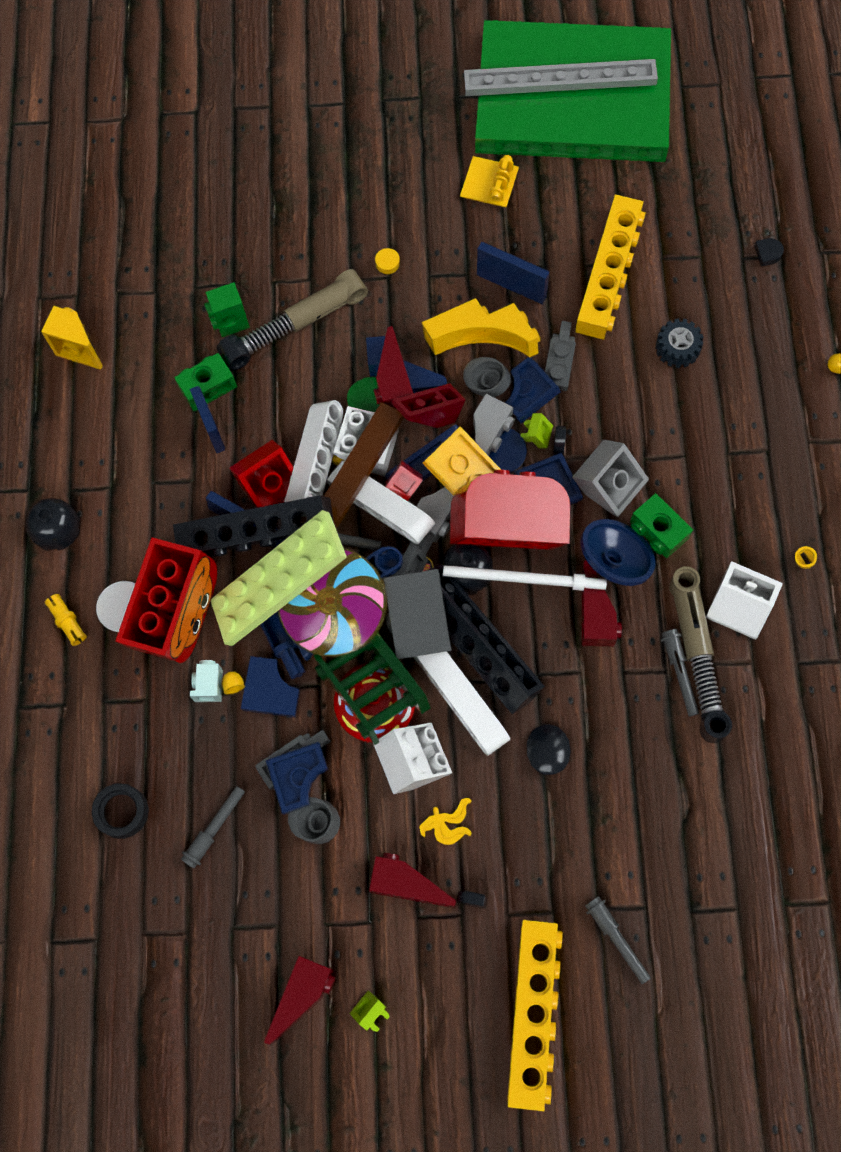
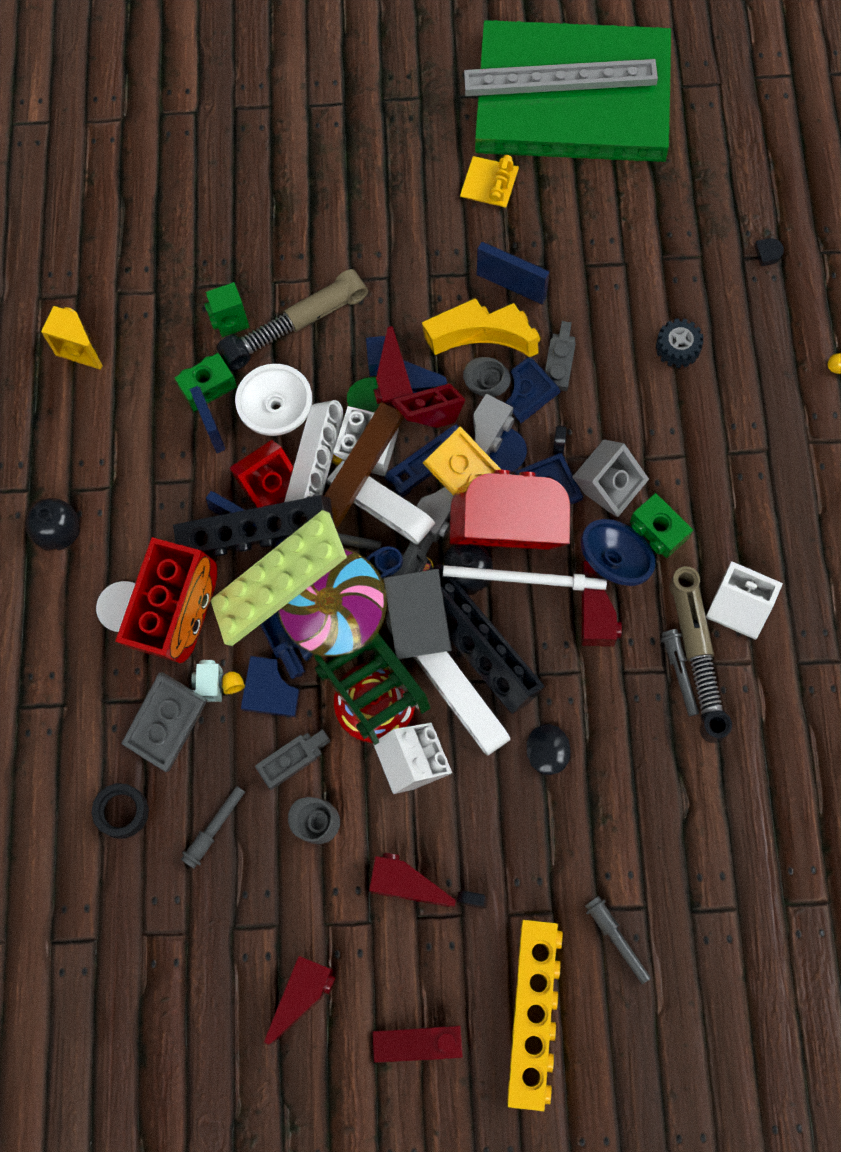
yellow pin [45,594,87,646] -> none
dark blue tile [266,742,328,815] -> none
lime tile [349,990,390,1032] -> none
yellow tile [375,248,400,274] -> none
panel [386,460,423,501] -> none
yellow piece [419,798,472,845] -> none
lime tile [520,413,553,448] -> none
yellow brick [575,194,646,340] -> none
yellow hinge [795,546,817,569] -> none
none -> dark grey tile [121,672,208,772]
none -> white dish [235,364,312,436]
none -> dark red slope [373,1026,463,1063]

